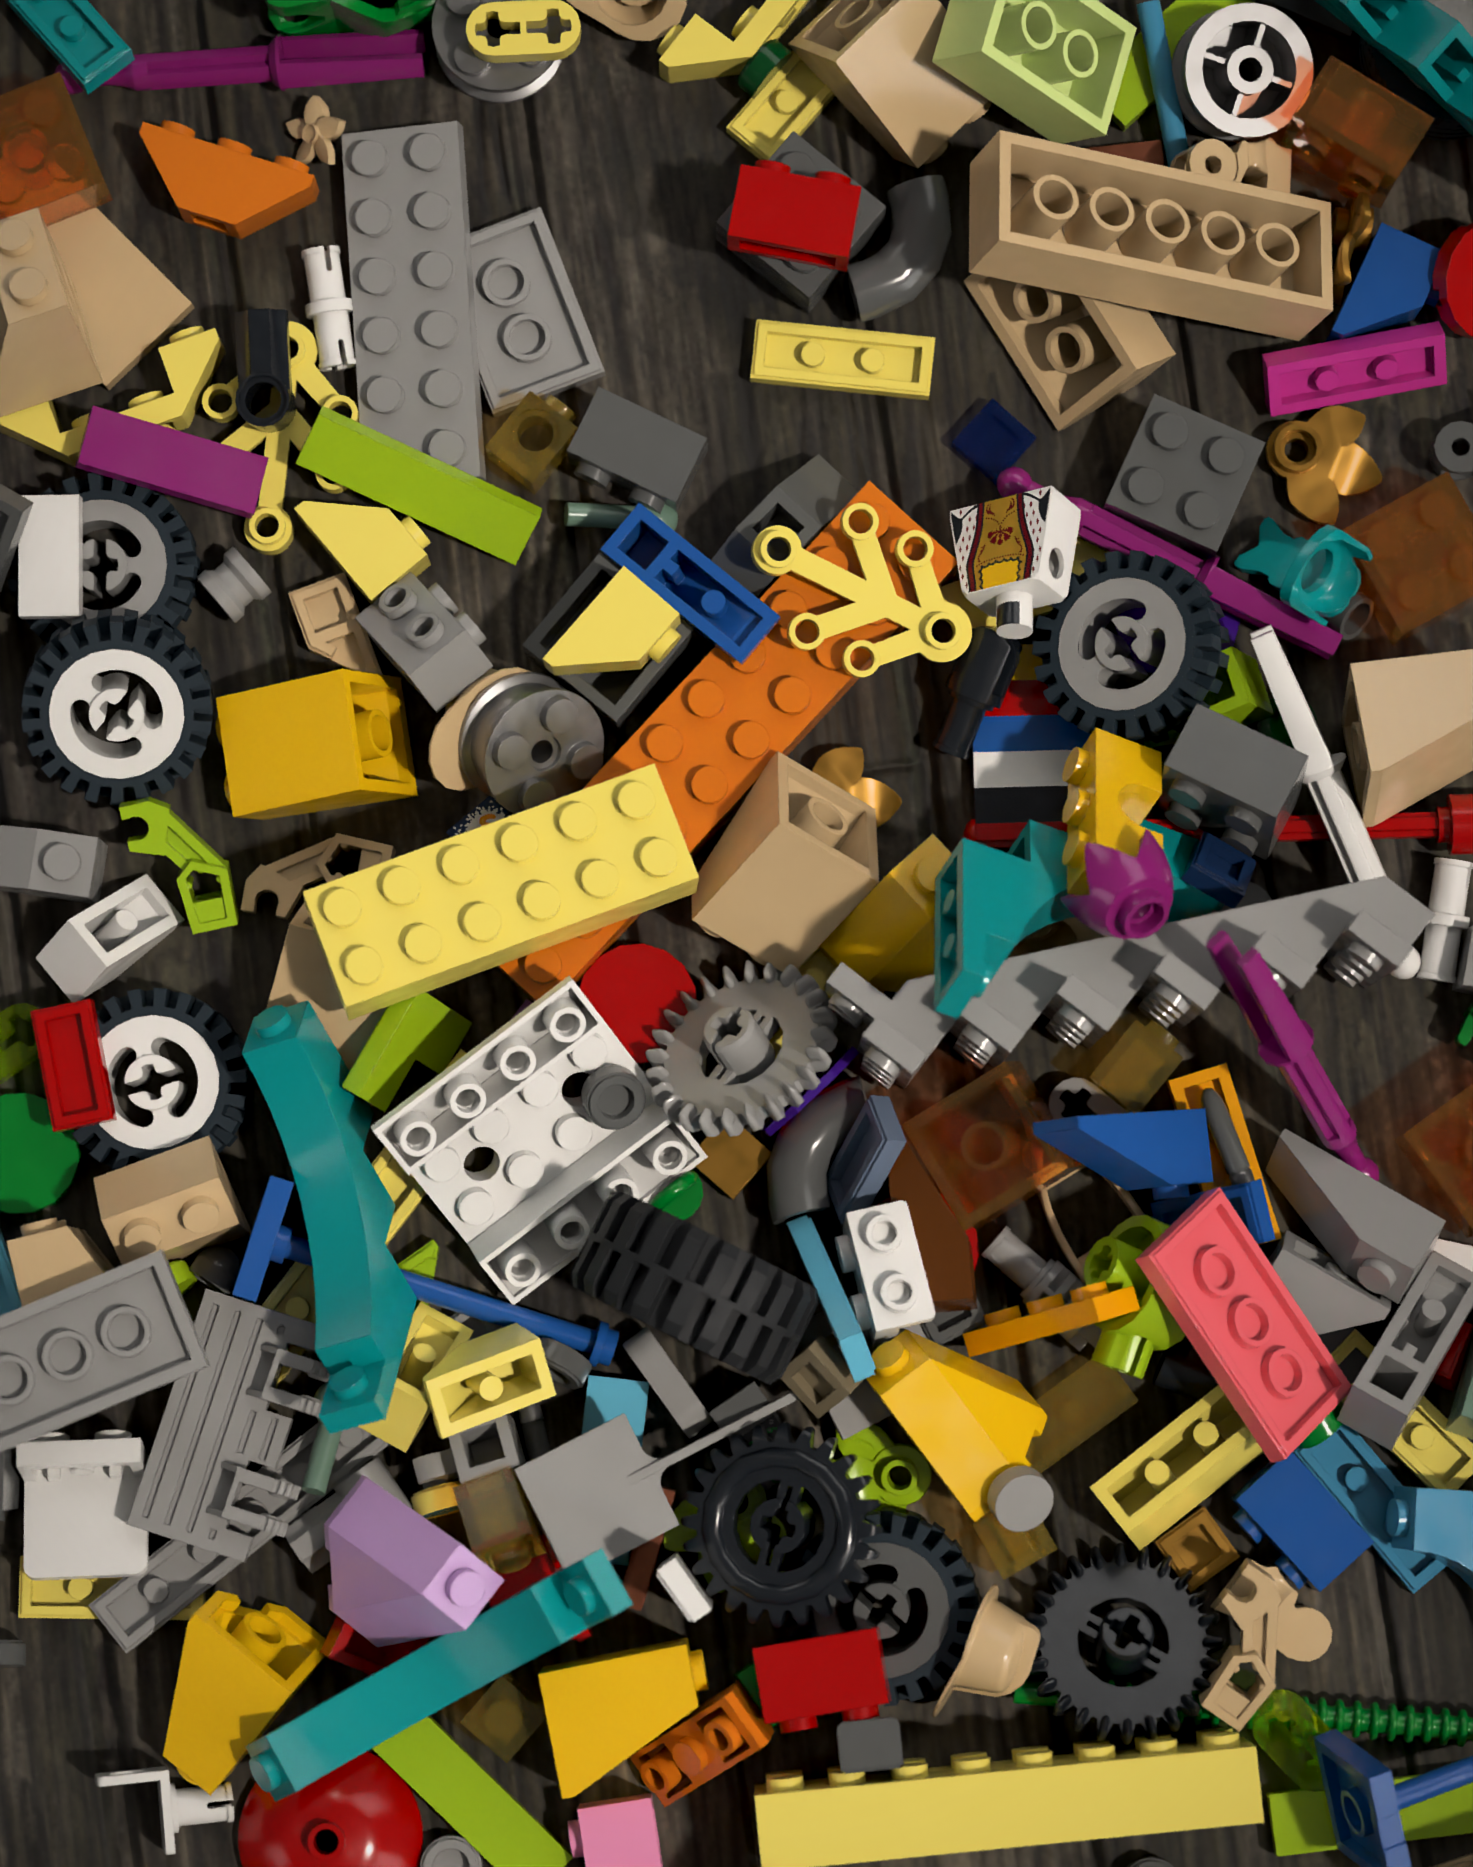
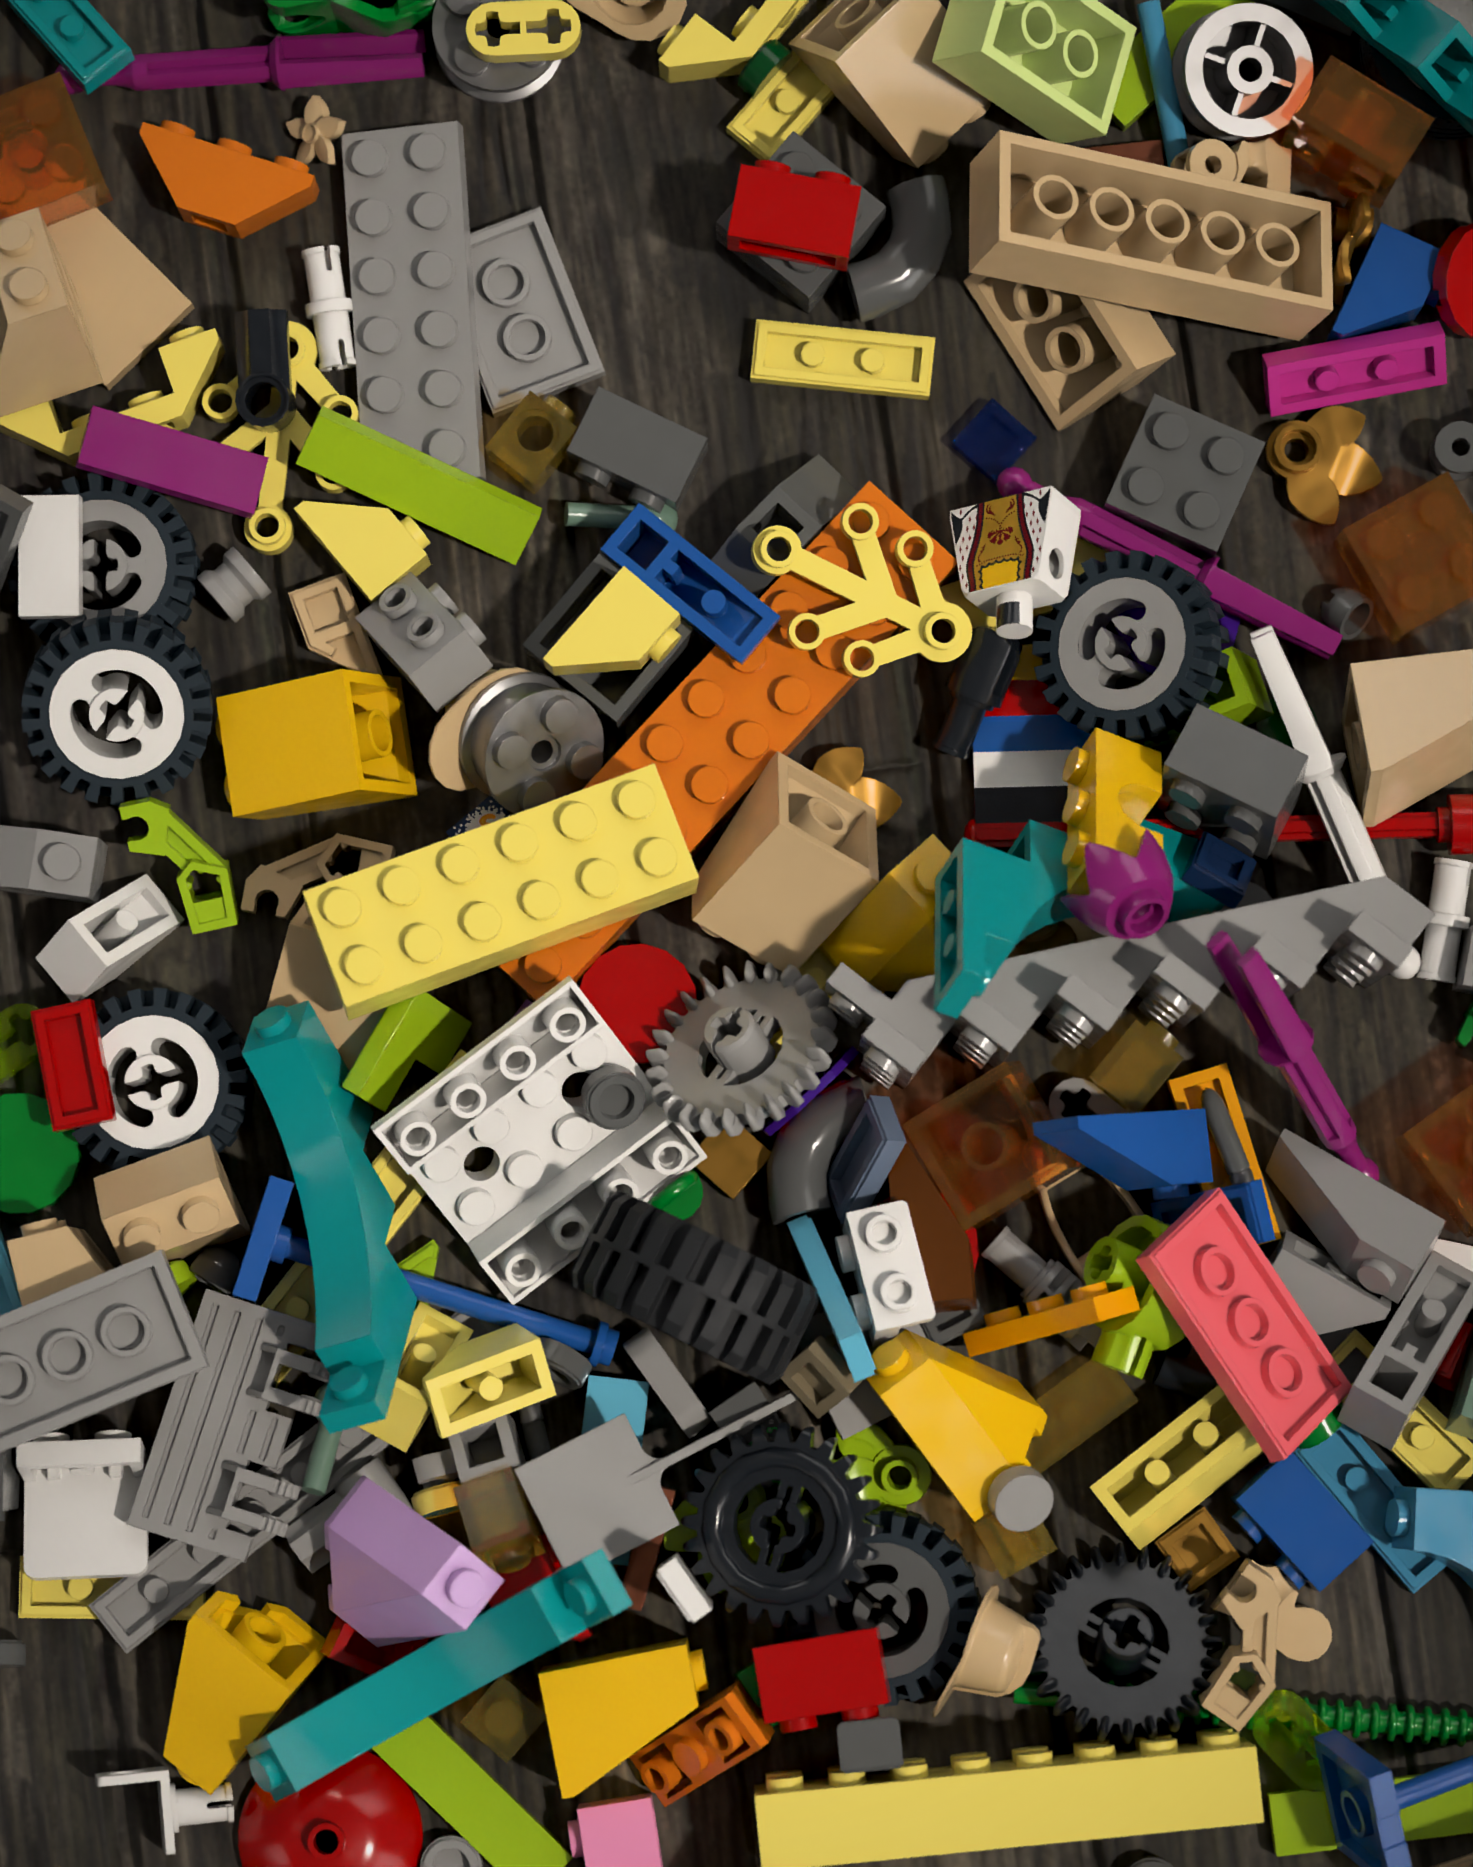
teal hair [1234,517,1373,627] -> none

